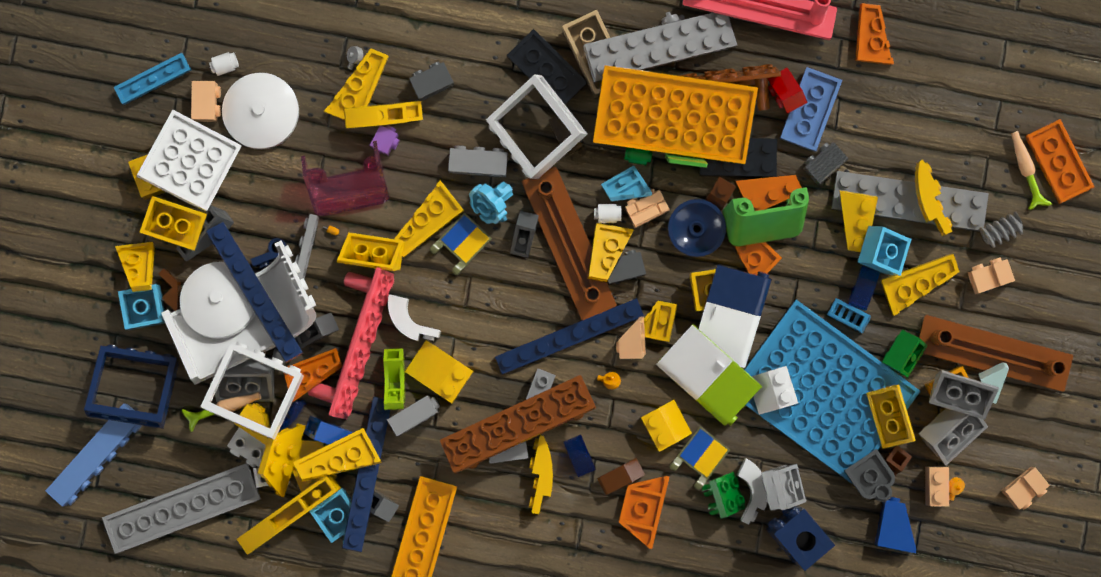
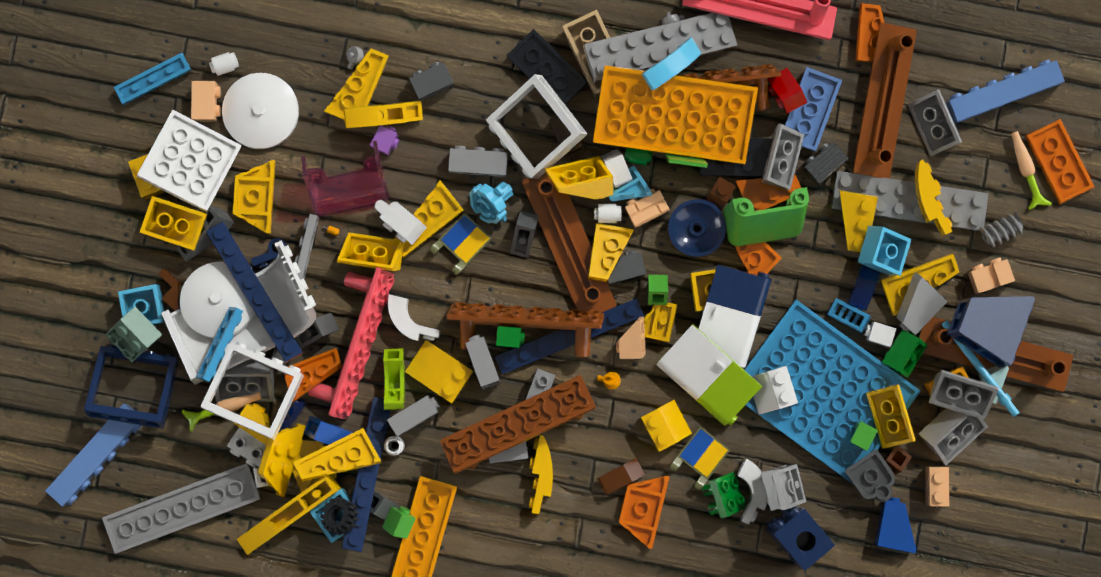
yellow wing [115,242,155,292] -> none
clear blue slope [564,434,596,477] -> none
light orange piece [949,477,965,501] -> none
light nougat brick [1001,467,1050,510] -> none
none -> sand green slope [105,307,162,362]
none -> dark azure plate [196,307,243,382]
none -> yellow wing [233,160,276,234]
none -> black tyre [320,497,359,535]
none -> white hinge [375,200,427,245]
none -> bright green brick [382,506,416,539]
none -> white brick [384,436,405,456]
none -> dark orange piece [447,302,604,357]
none -> light grey slope [465,335,501,389]
none -> green brick [496,326,525,348]
none -> yellow slope [545,156,613,199]
none -> white slope [600,149,633,188]
none -> medium azure slope [642,37,701,91]
none -> bright green brick [648,275,668,305]
none -> light grey slope [761,124,804,190]
none -> bright green panel [850,421,878,451]
none -> dark orange piece [852,22,917,179]
none -> white brick [864,322,896,348]
none -> light grey slope [896,272,948,335]
none -> light grey slope [907,89,962,156]
none -> medium azure bar [941,320,1020,417]
none -> medium blue brick [946,59,1065,124]
none -> slope [947,296,1035,368]

